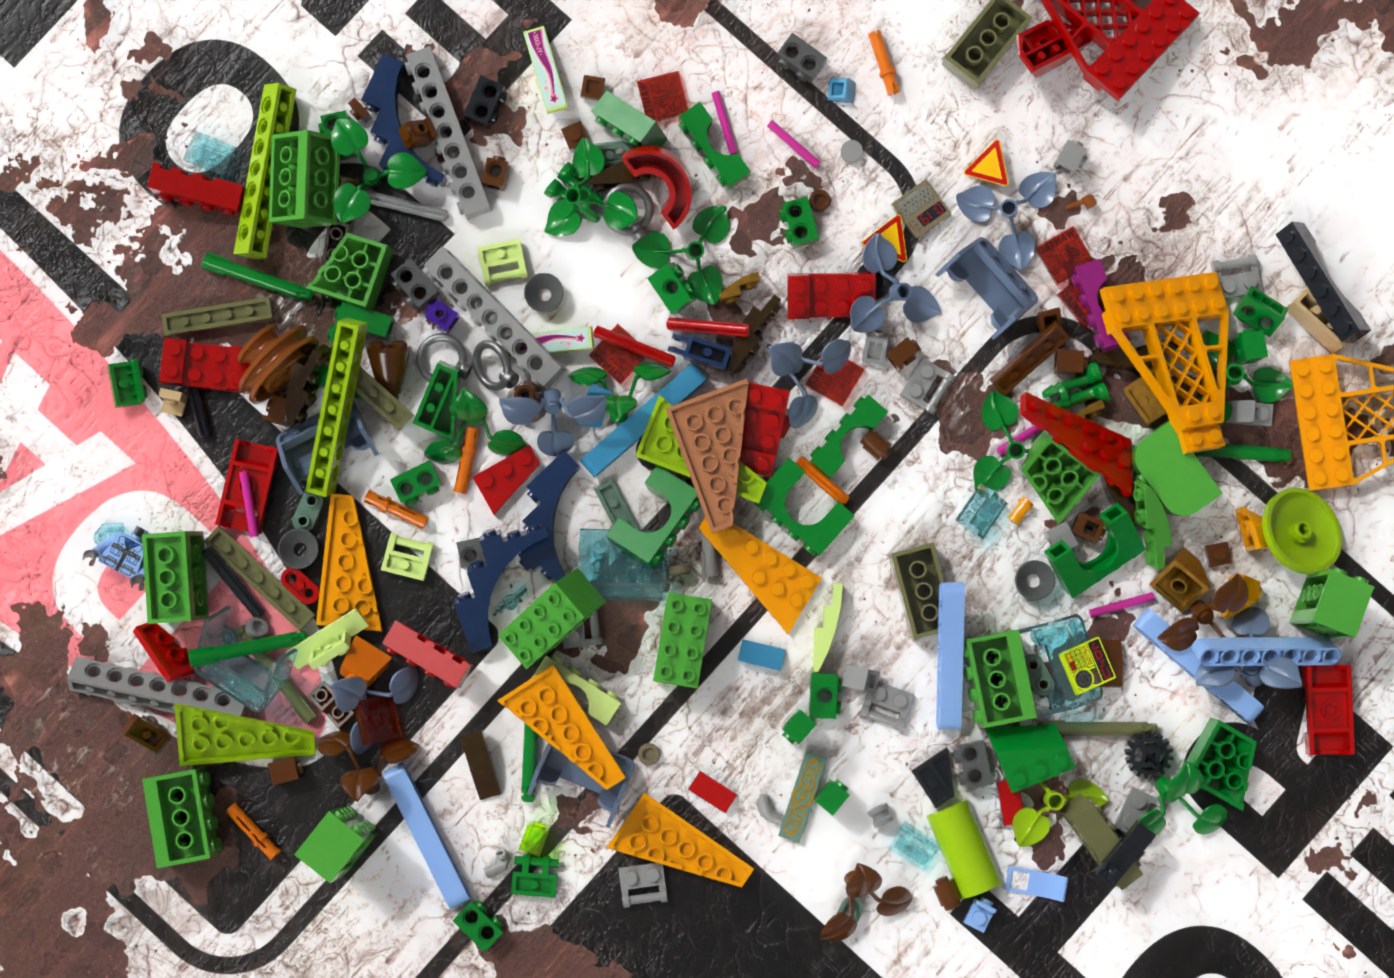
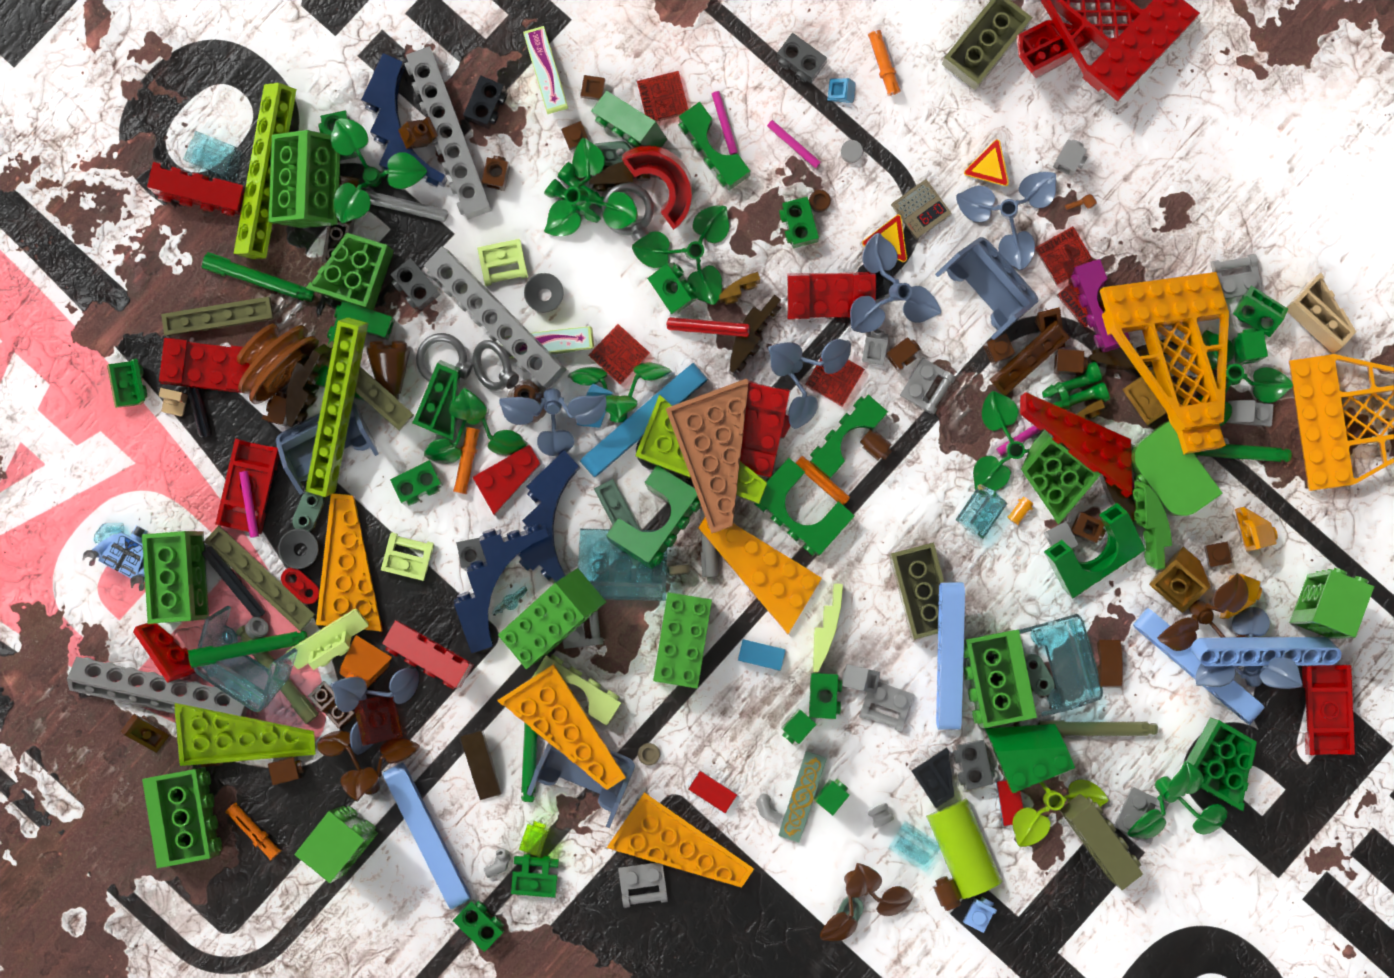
reddish brown plate [348,97,372,123] -> none
orange pin [363,489,429,529] -> none
dark purple brick [424,299,461,334] -> none
red axle [593,326,676,367] -> none
dark blue hinge [667,333,732,372] -> none
light blue piece [1005,866,1068,902] -> none
dark grey piece [1015,560,1055,600] -> none
tile [1058,637,1116,695] -> none
dark pink bar [1088,592,1155,618] -> none
black hinge [1094,820,1156,888] -> none
black gear [1124,730,1174,779] -> none
lime dish [1262,488,1342,575] -> none
black arch [1275,221,1371,343] -> none
none -> reddish brown brick [983,334,1015,366]

